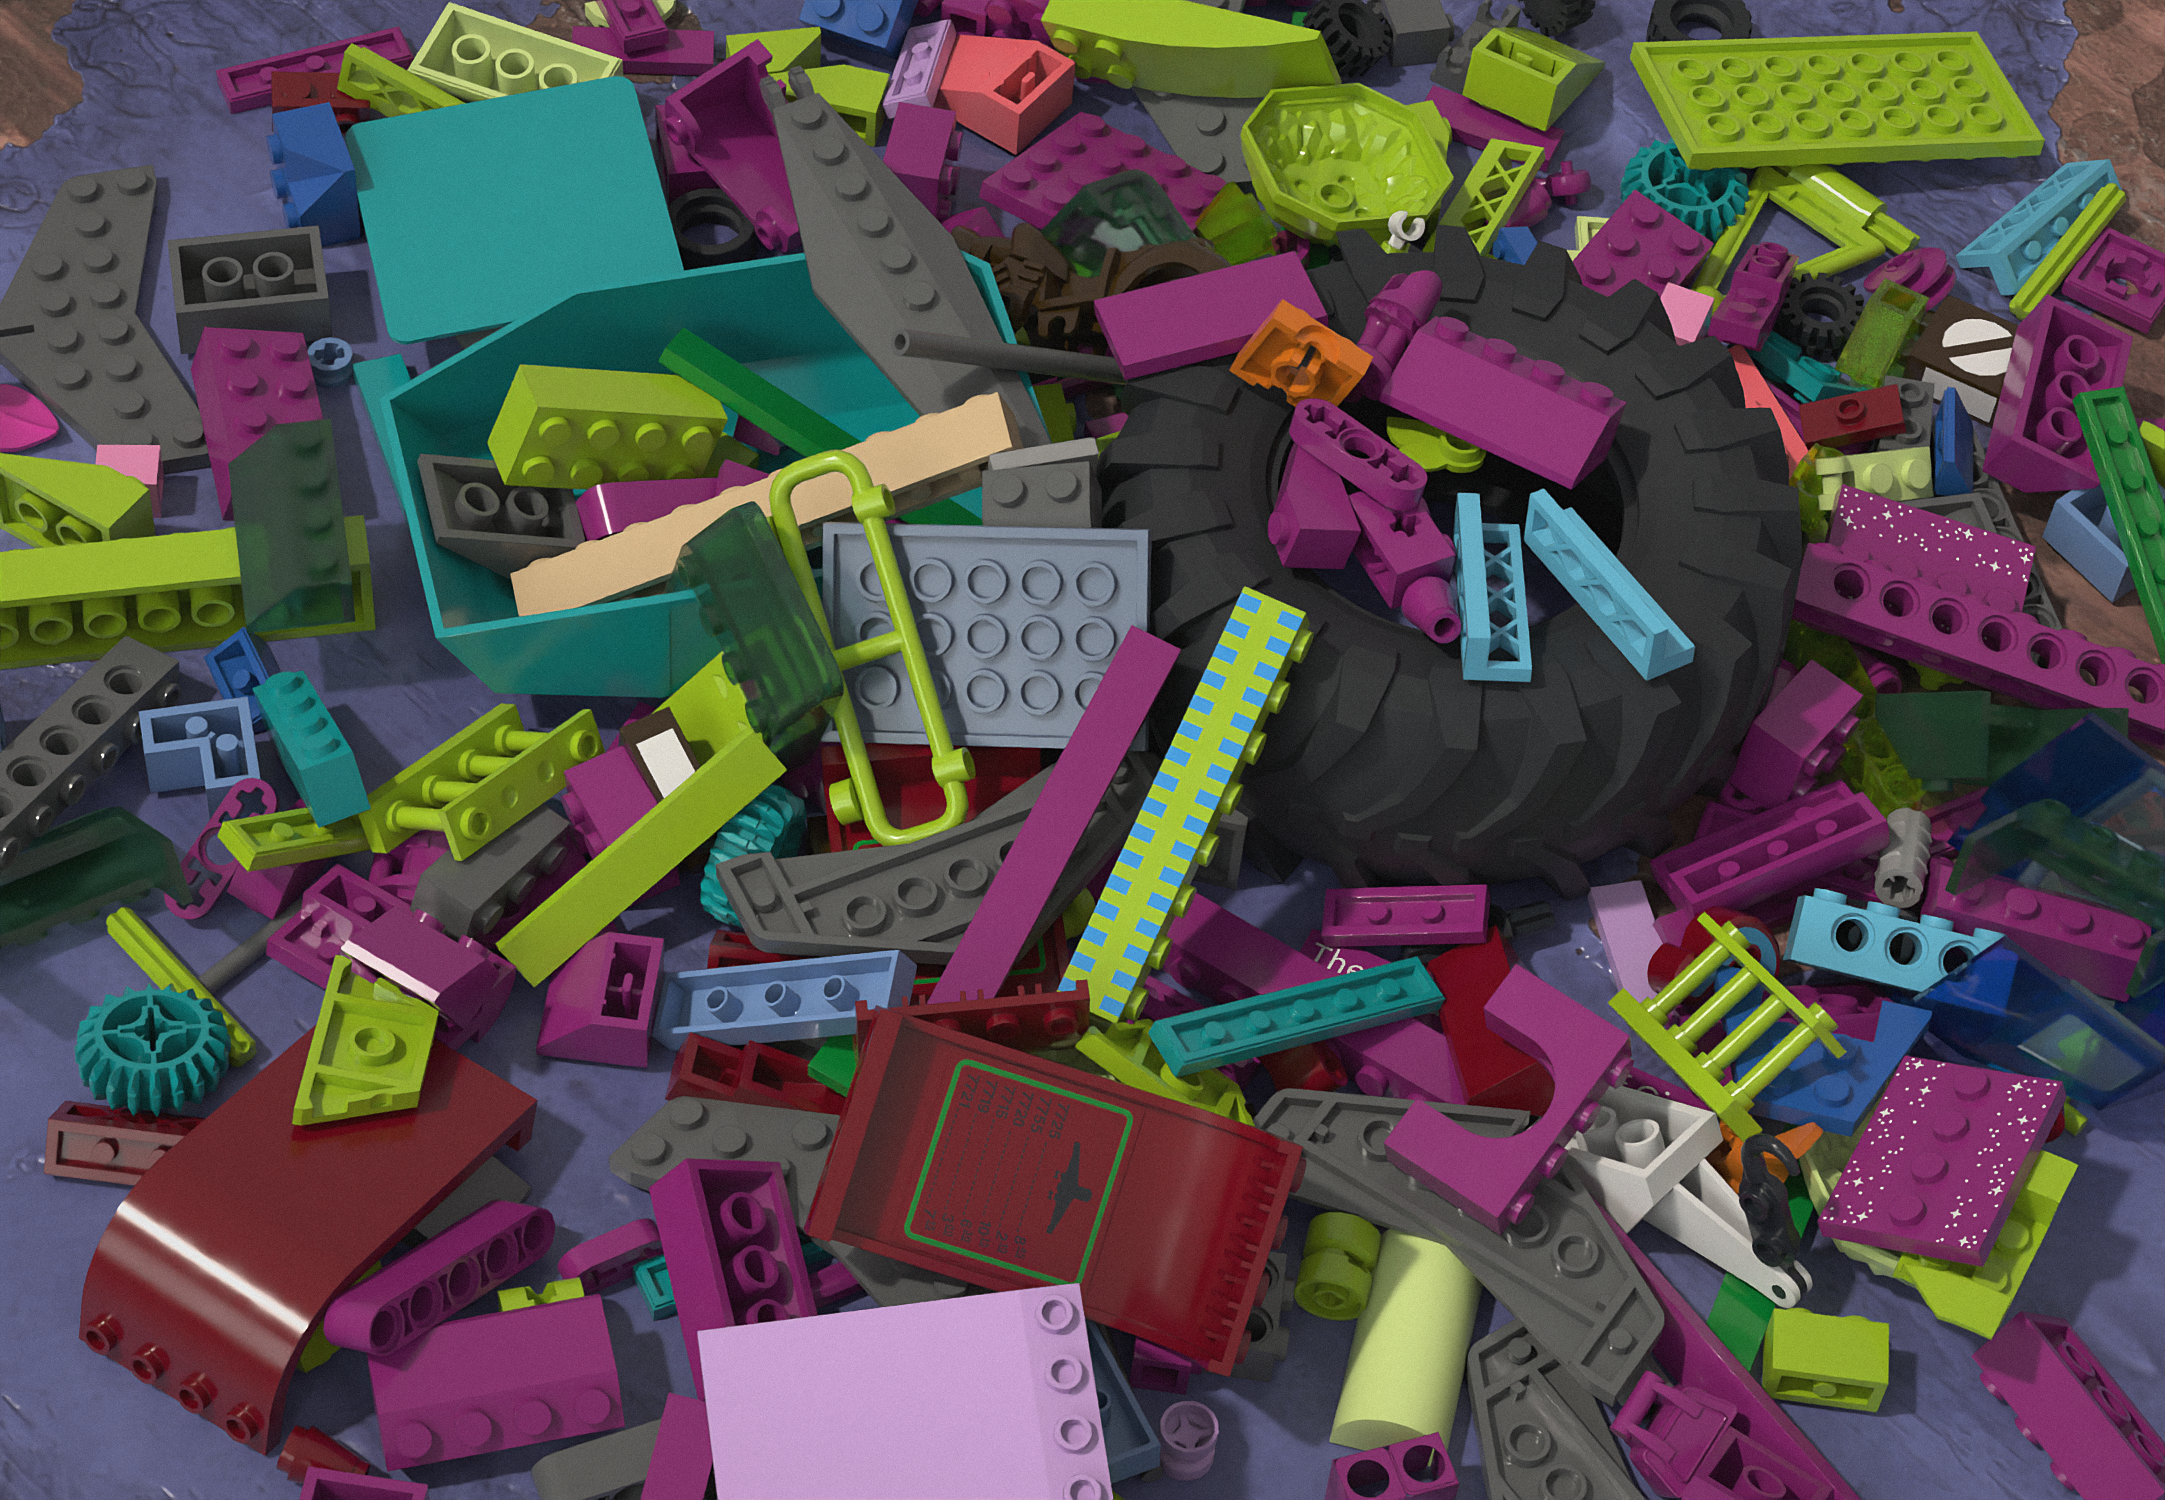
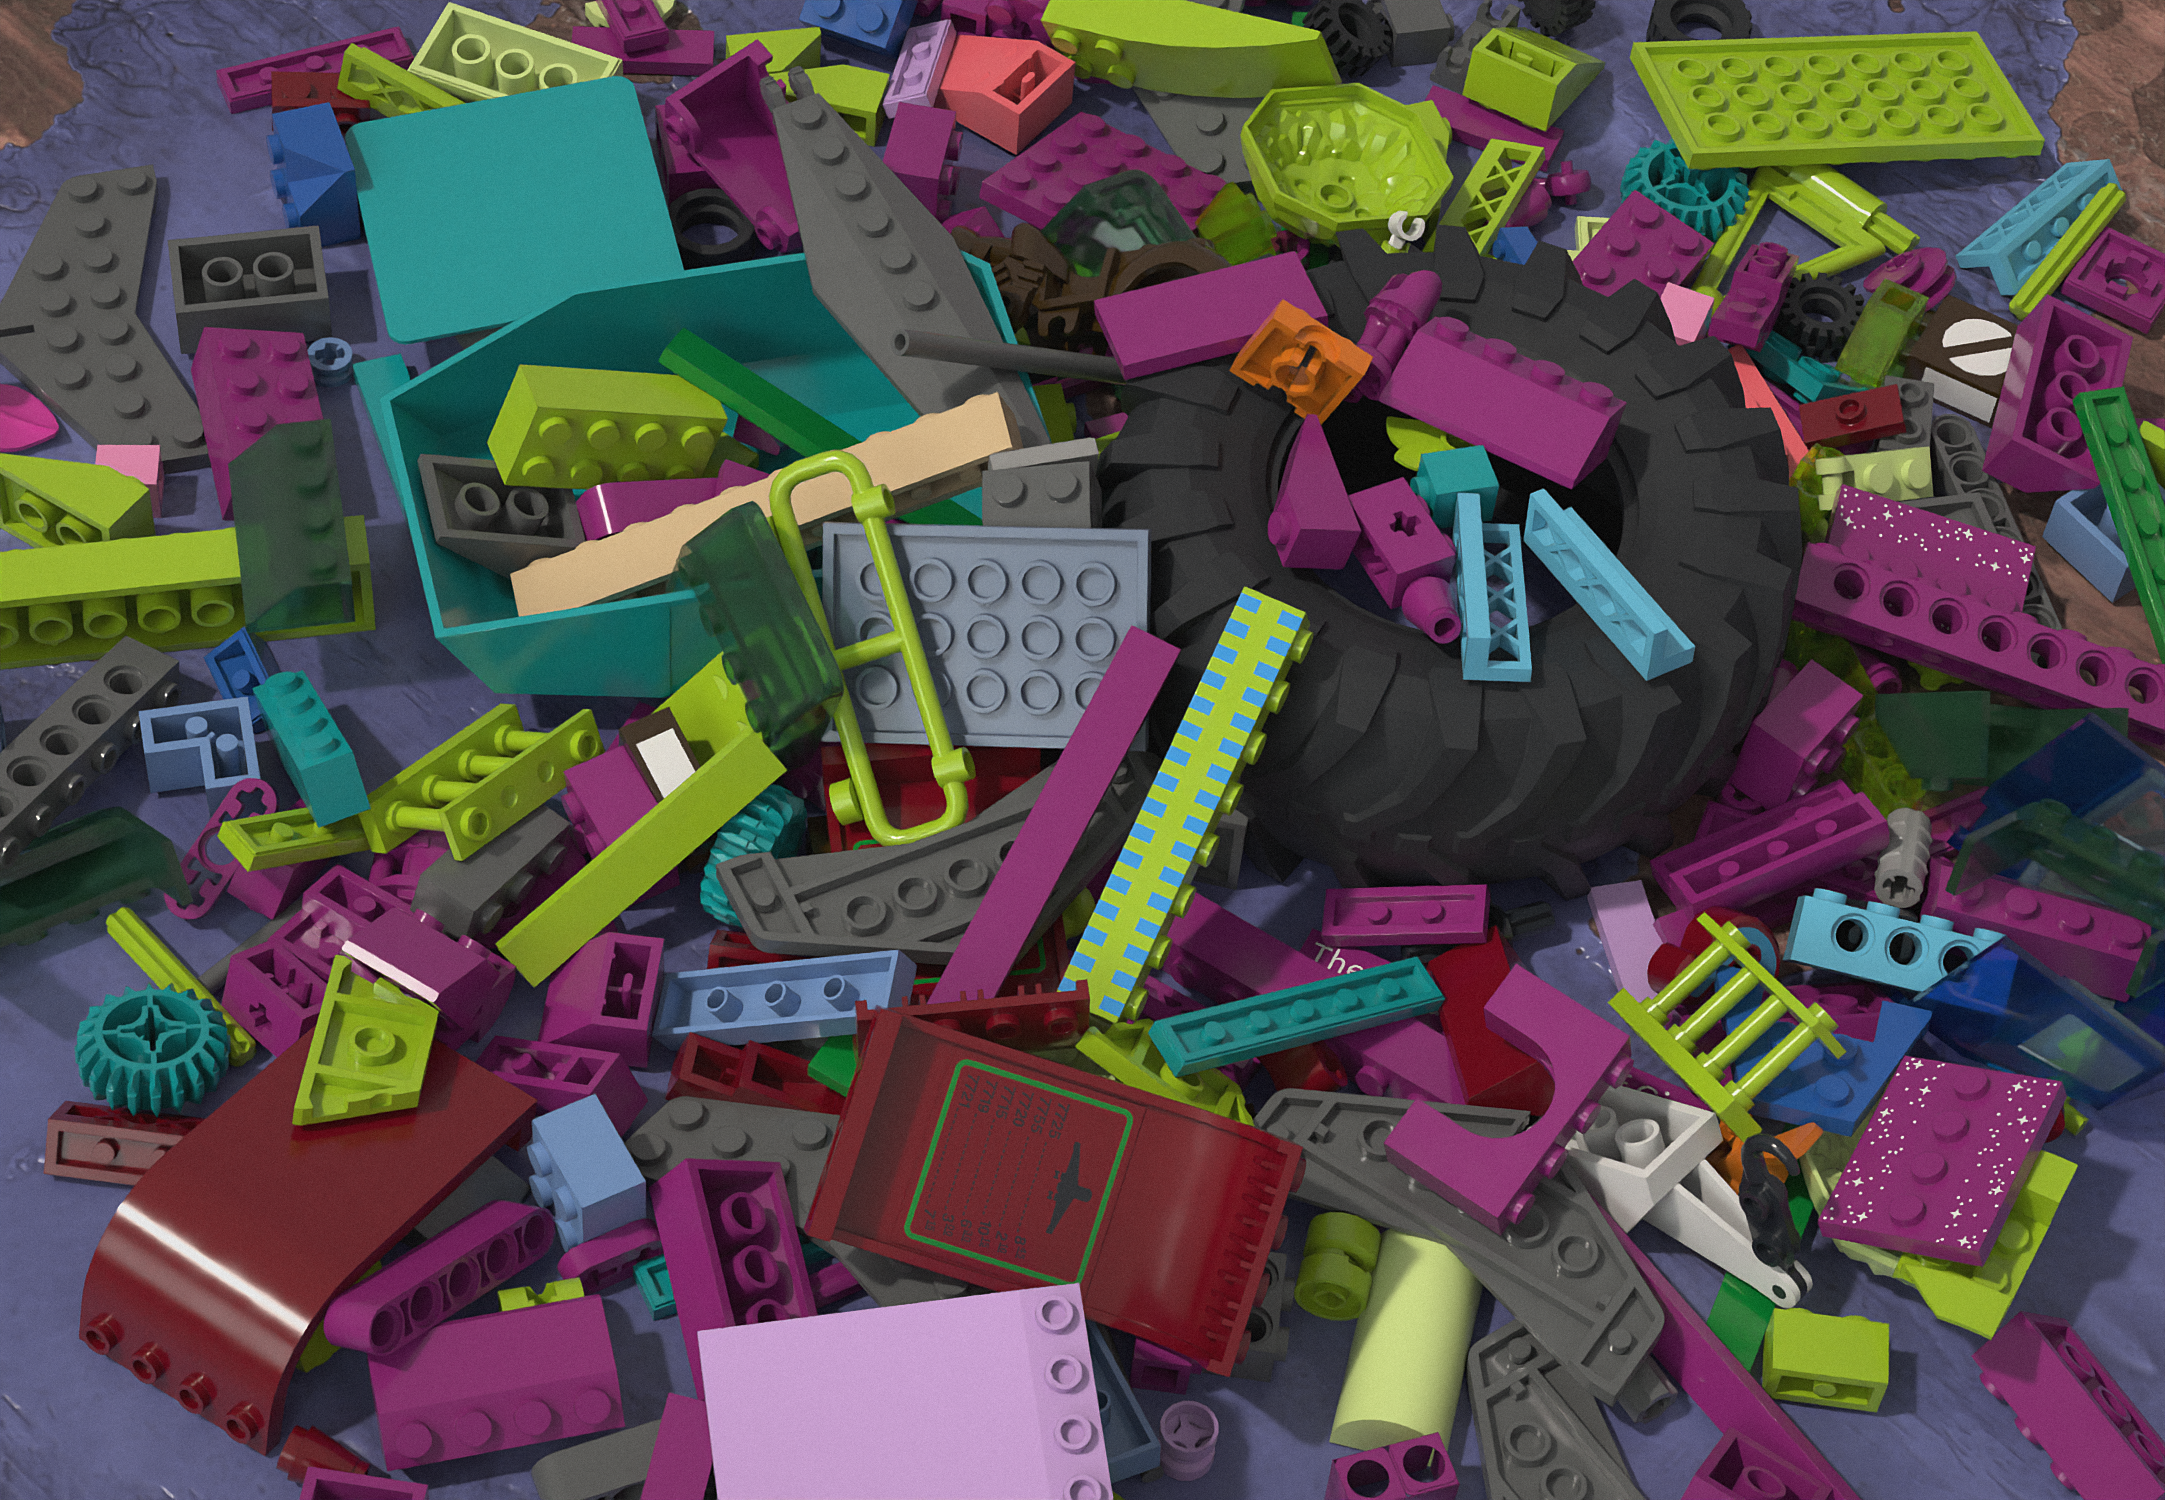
magenta beam [1289,398,1427,511] -> none
magenta piece [1609,1370,1738,1498] -> none
blue slope [1934,387,1973,496] -> none
none -> magenta brick [221,938,327,1057]
none -> magenta slope [475,1035,648,1138]
none -> medium blue brick [527,1094,646,1252]
none -> teal brick [1410,445,1499,529]

